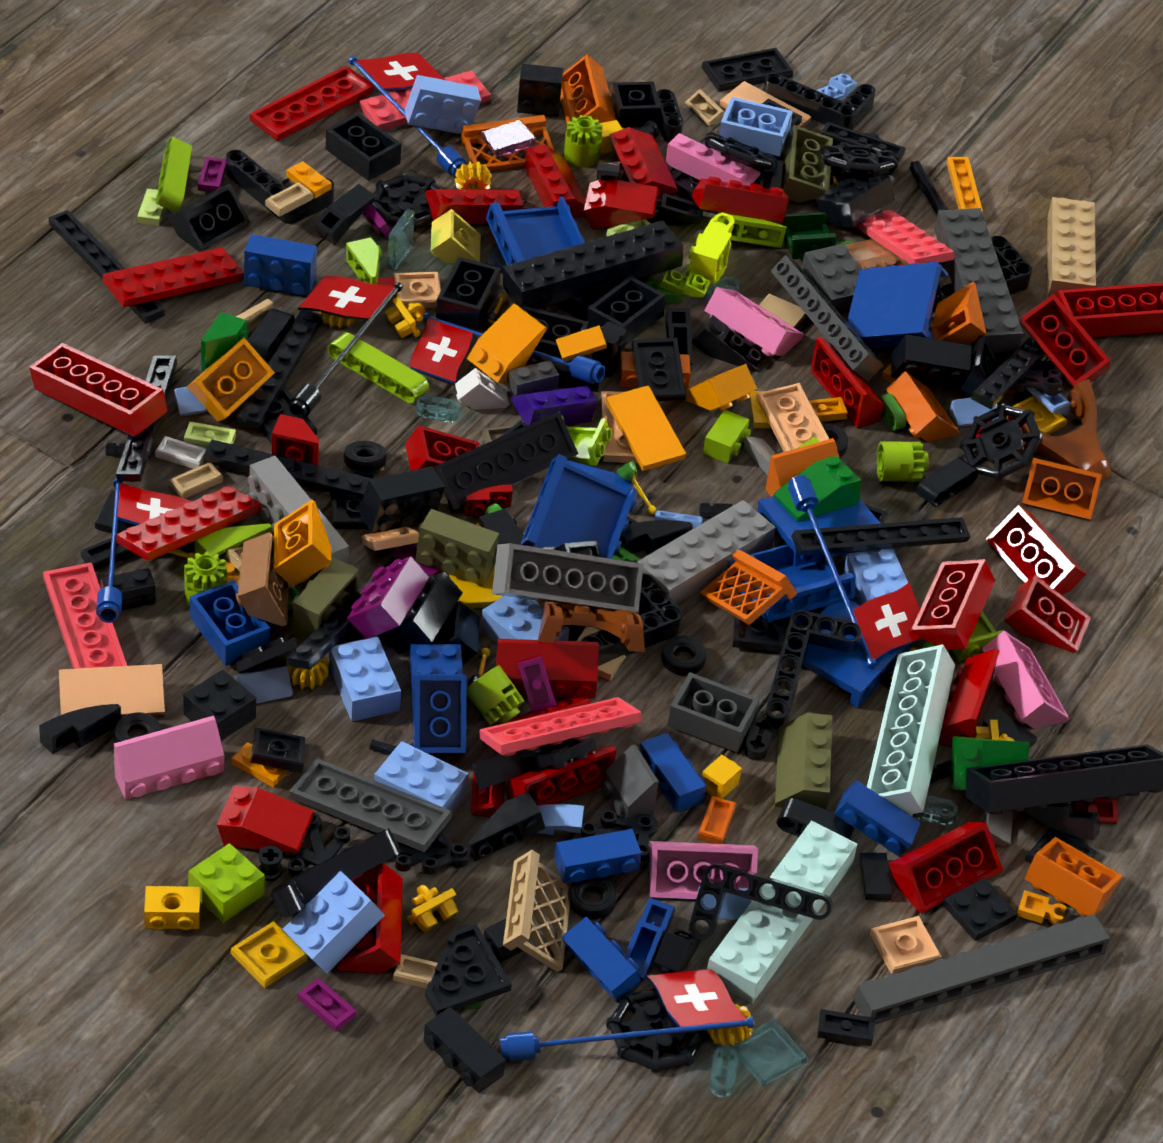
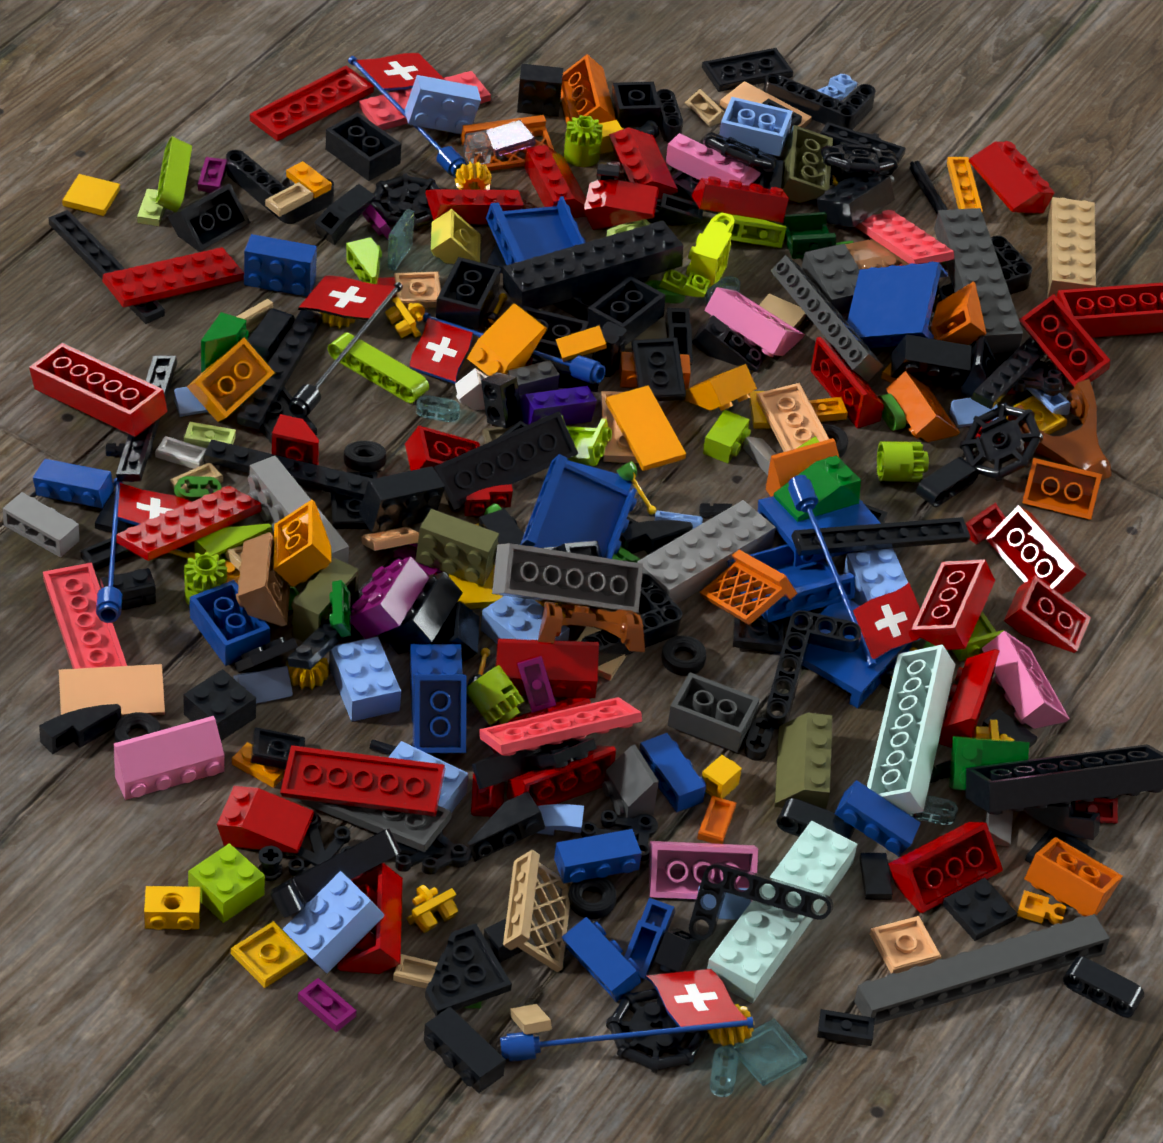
none -> light grey brick [3,492,79,558]
none -> blue brick [33,459,114,508]
none -> yellow tile [62,174,120,216]
none -> bright green beam [174,476,222,501]
none -> red plate [280,745,446,817]
none -> green plate [329,580,351,637]
none -> clear brick [463,130,493,165]
none -> black brick [481,372,523,428]
none -> tan tile [510,1004,552,1035]
none -> red slope [965,502,1006,545]
none -> red slope [968,141,1055,213]
none -> black beam [1063,956,1144,1018]

